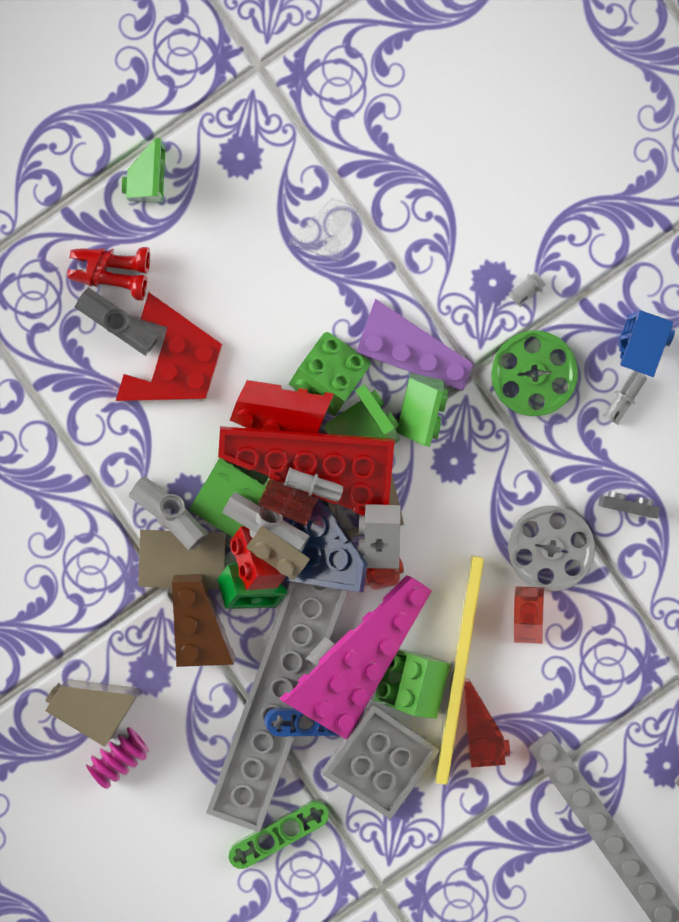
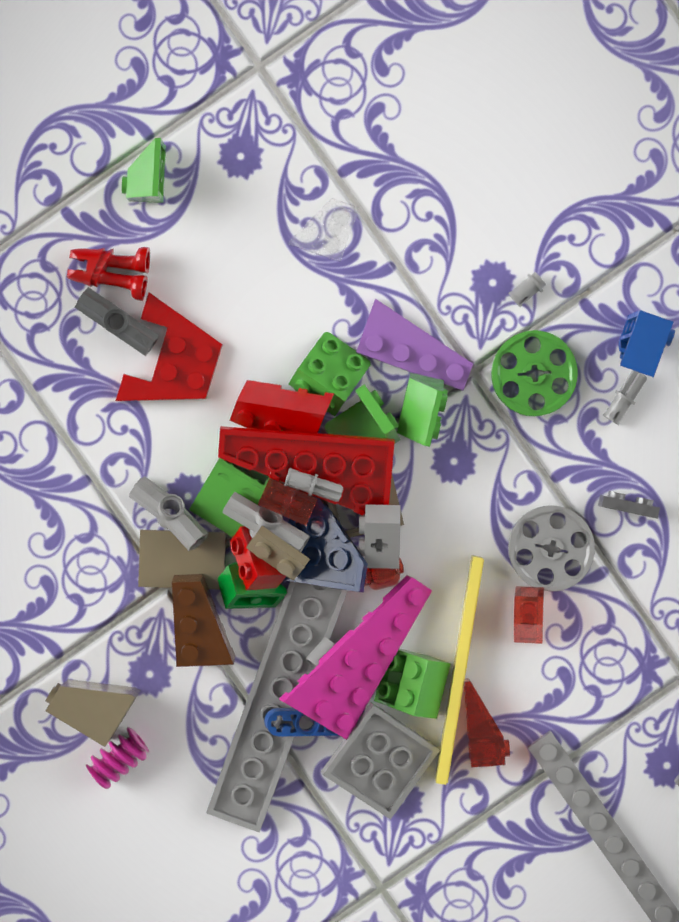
bright green beam [228,800,329,869] -> none

